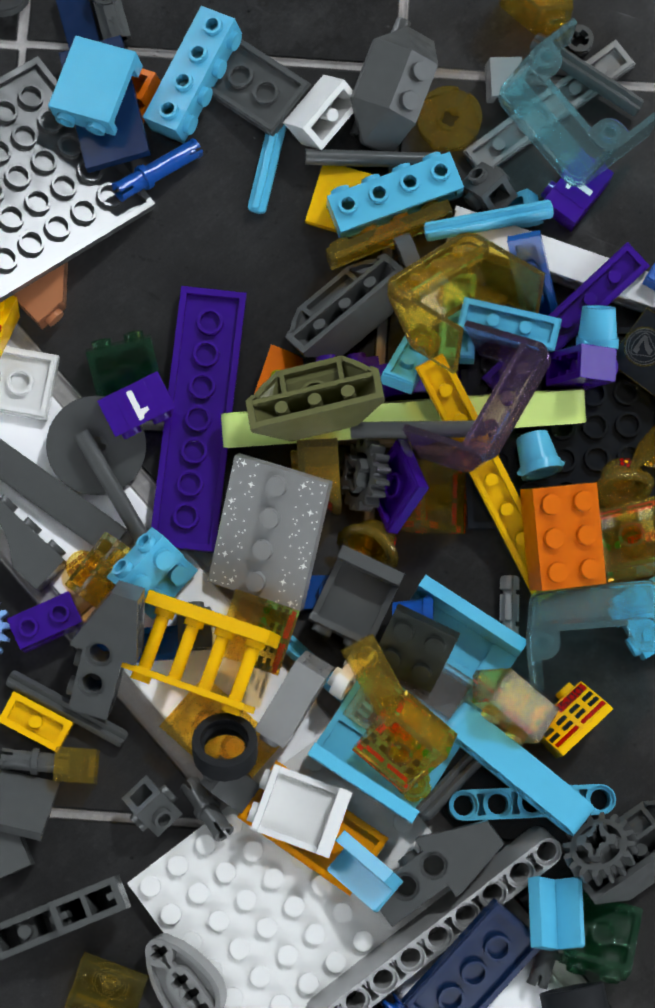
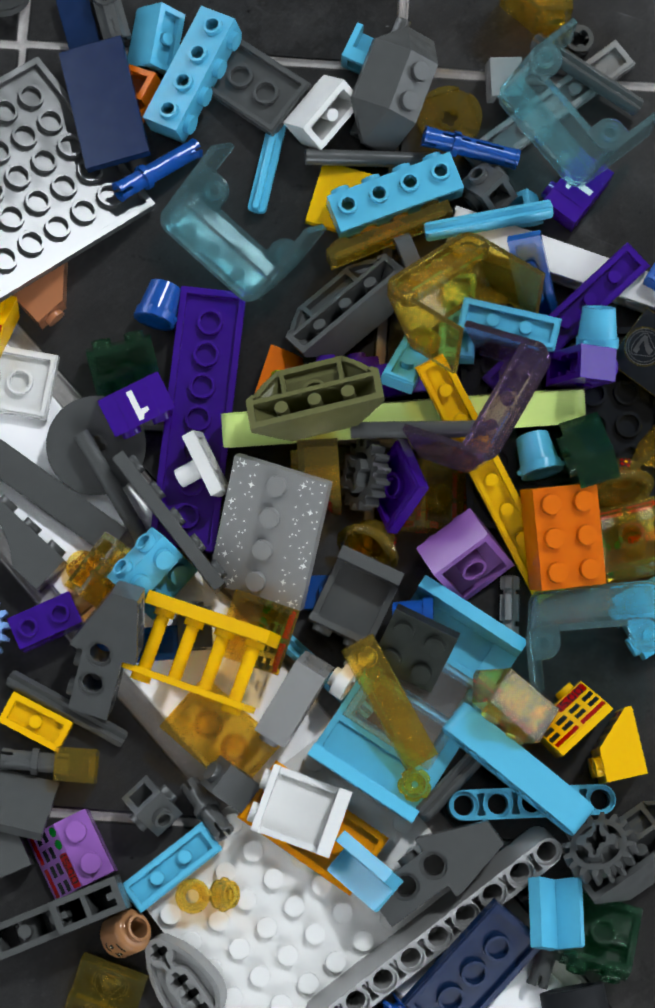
medium azure panel [48,35,143,136] -> none
black tyre [191,713,258,782] -> none
clear yellow slope [352,690,458,794] -> none
none -> medium lavender slope [27,808,118,900]
none -> medium nougat head [100,909,151,958]
none -> dark grey plate [112,450,227,594]
none -> medium azure tile [123,822,223,913]
none -> medium azure panel [127,2,186,75]
none -> blue piece [133,279,181,331]
none -> clear light blue windscreen [160,142,327,302]
none -> white tile [174,430,228,497]
none -> clear yellow plate [175,879,210,914]
none -> clear yellow plate [208,877,240,912]
none -> medium azure panel [341,22,374,74]
none -> medium lavender slope [416,508,514,601]
none -> blue pin [421,125,521,170]
none -> clear green brick [556,412,620,489]
none -> yellow slope [588,706,648,784]

